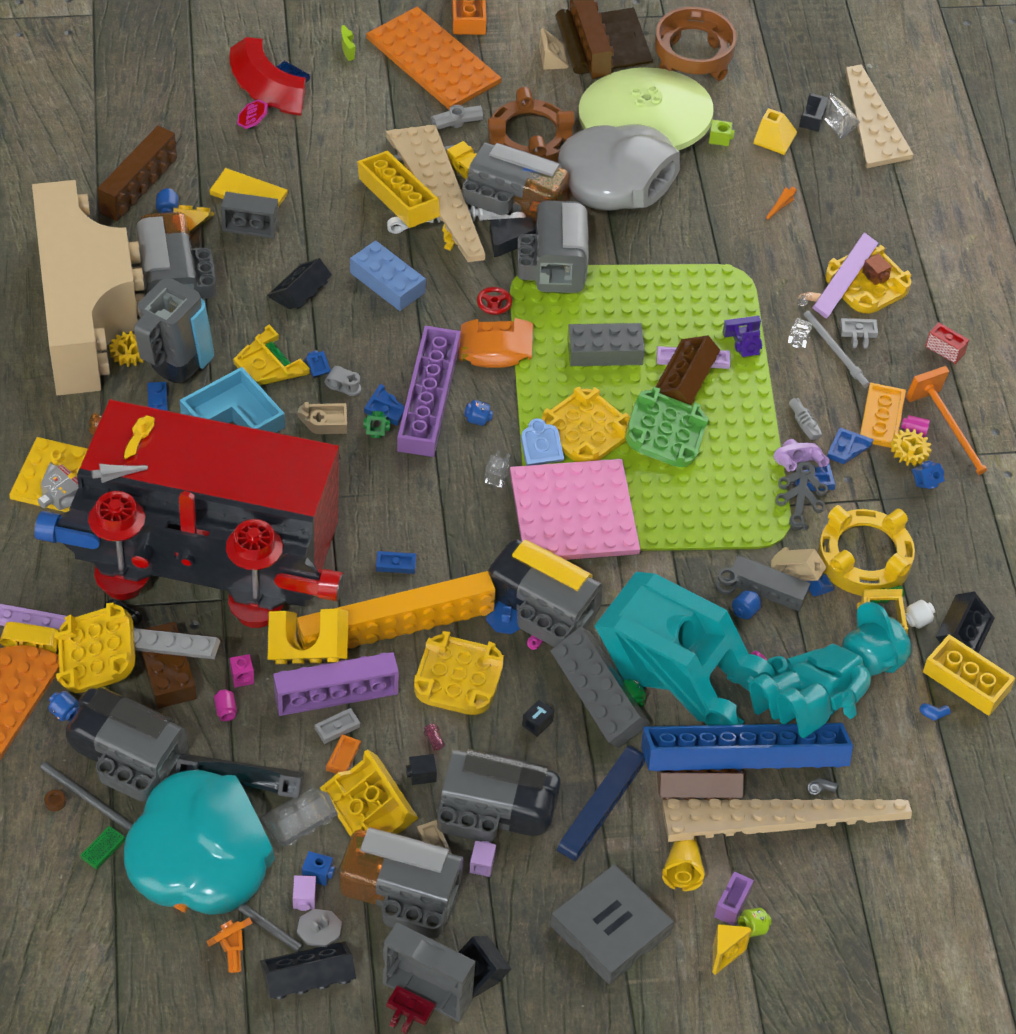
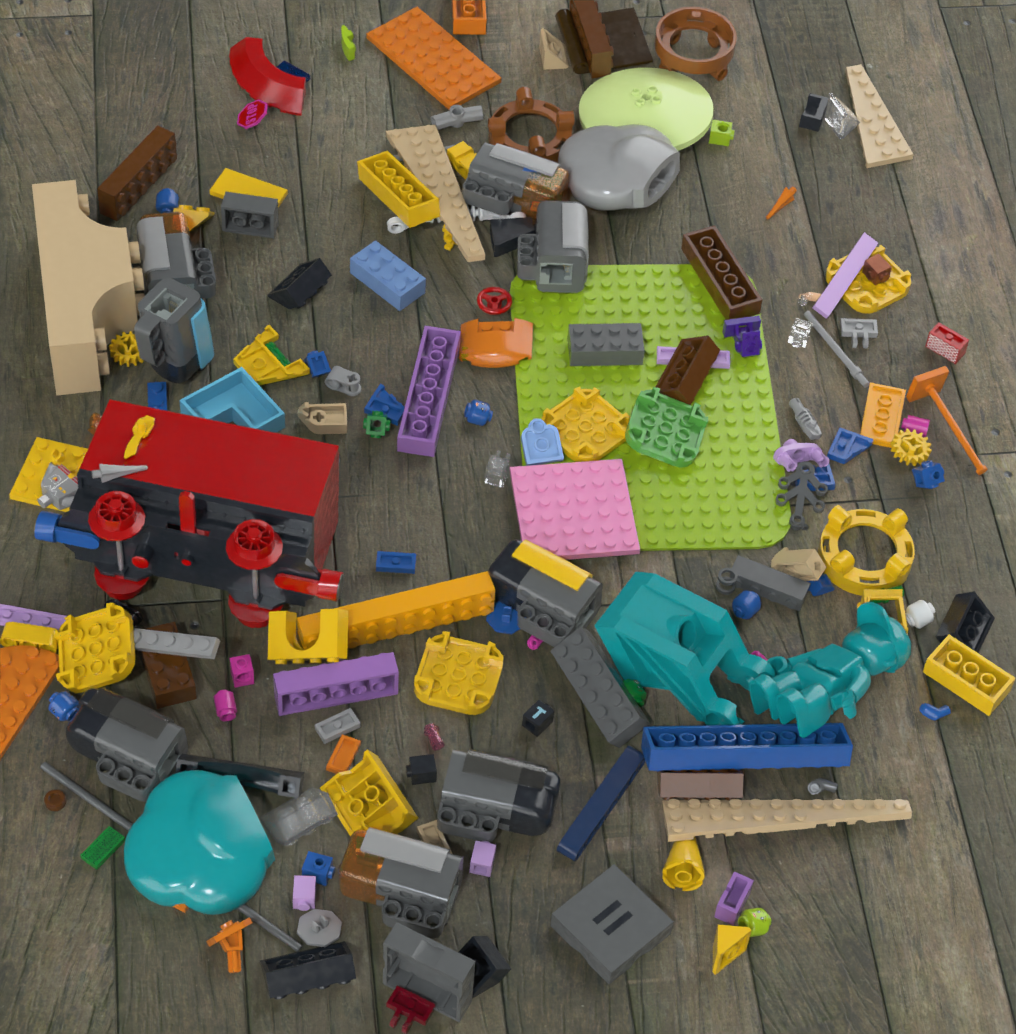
yellow slope [753,108,797,155] -> none
none -> reddish brown brick [681,225,762,320]

